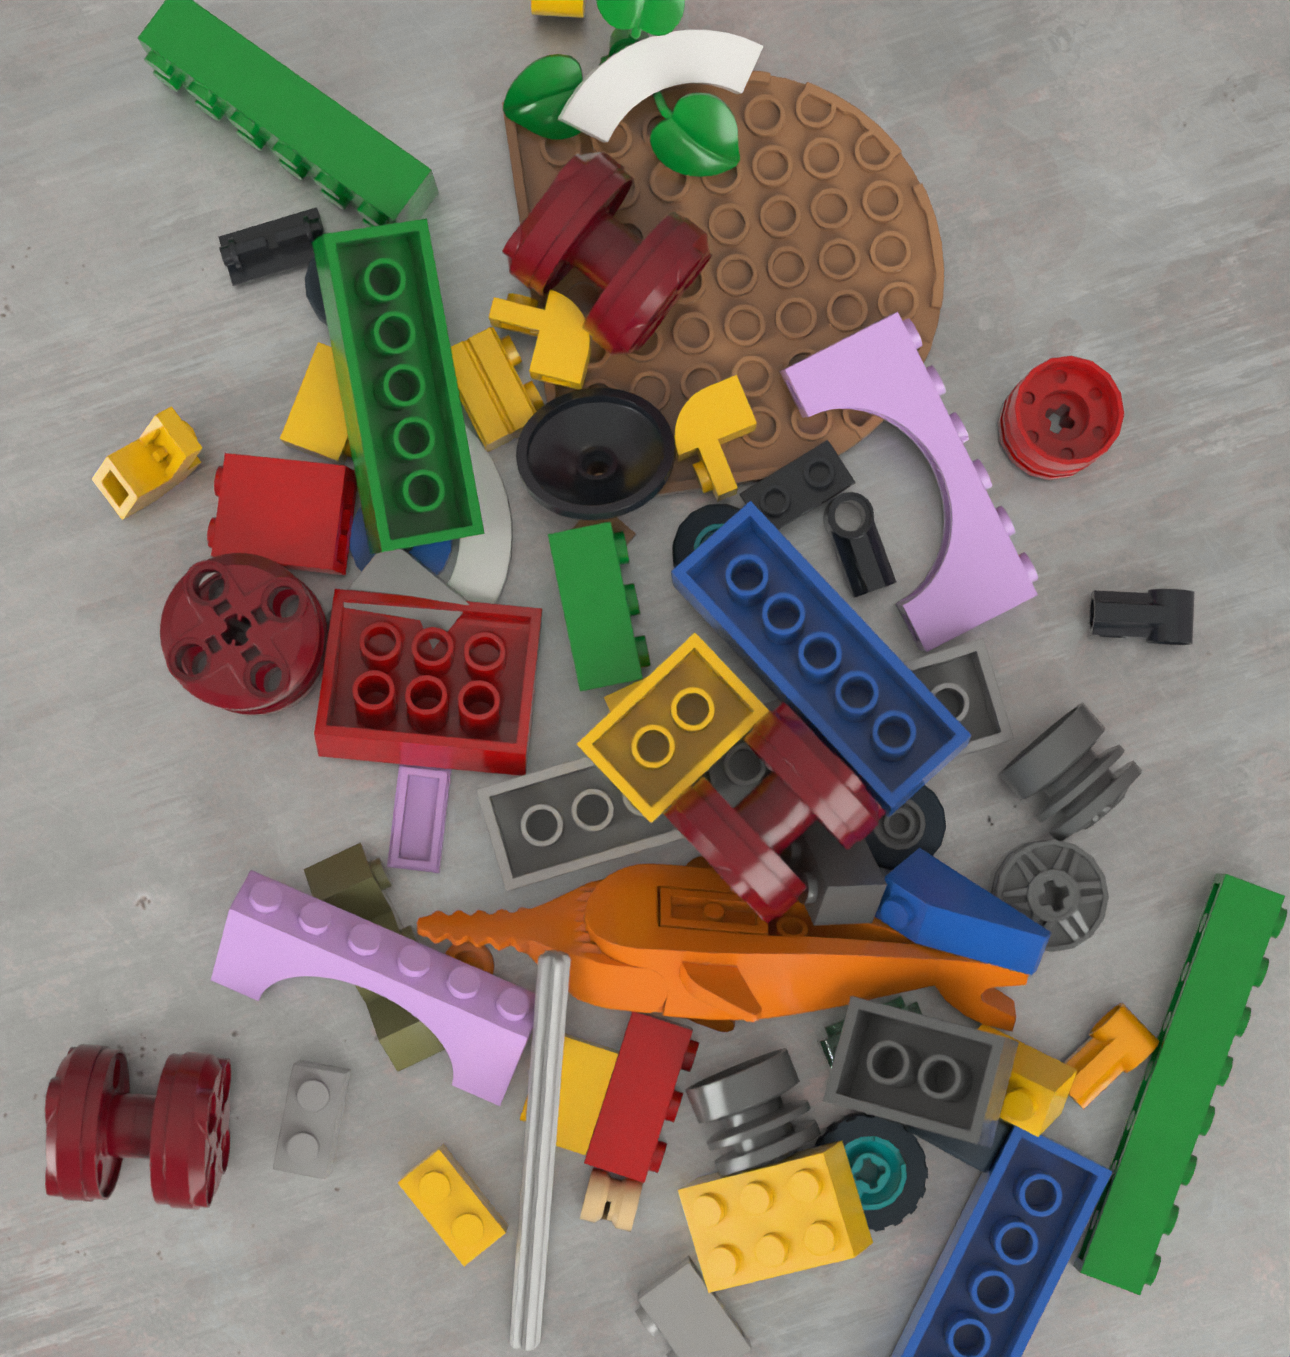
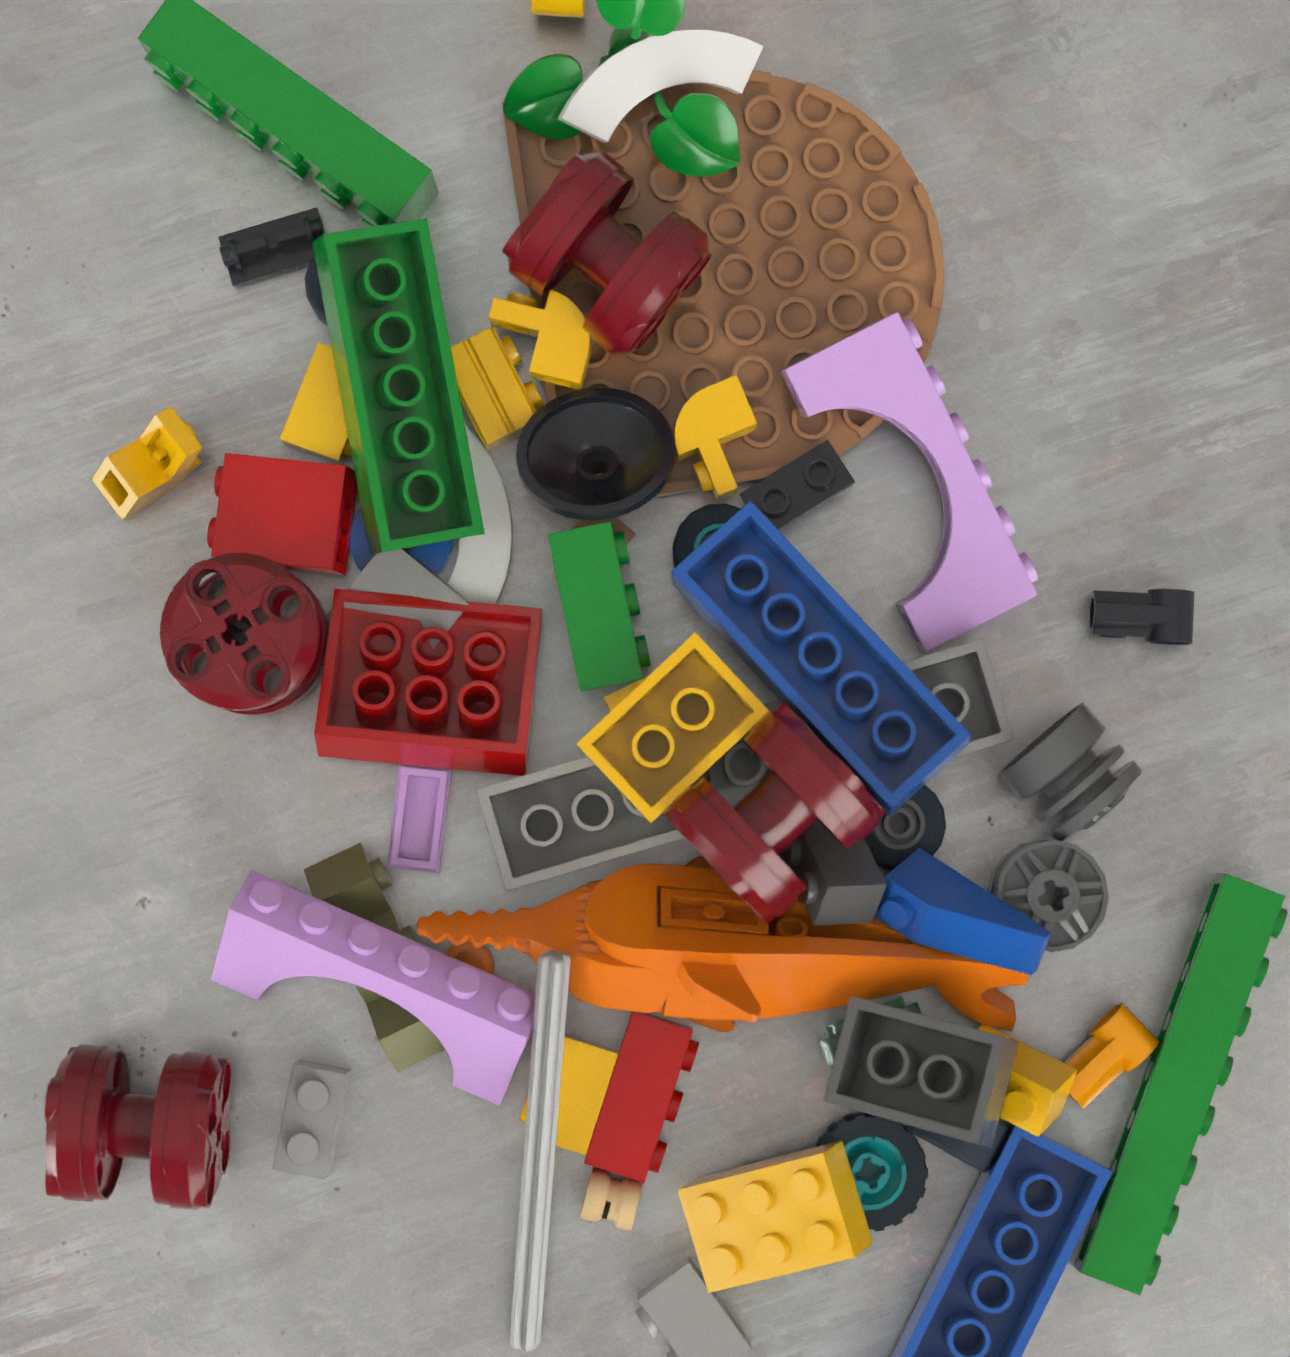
yellow brick [398,1143,509,1266] -> none
dark grey wheel [685,1048,821,1175] -> none
black piece [823,492,896,598] -> none
red wheel [998,356,1124,480] -> none

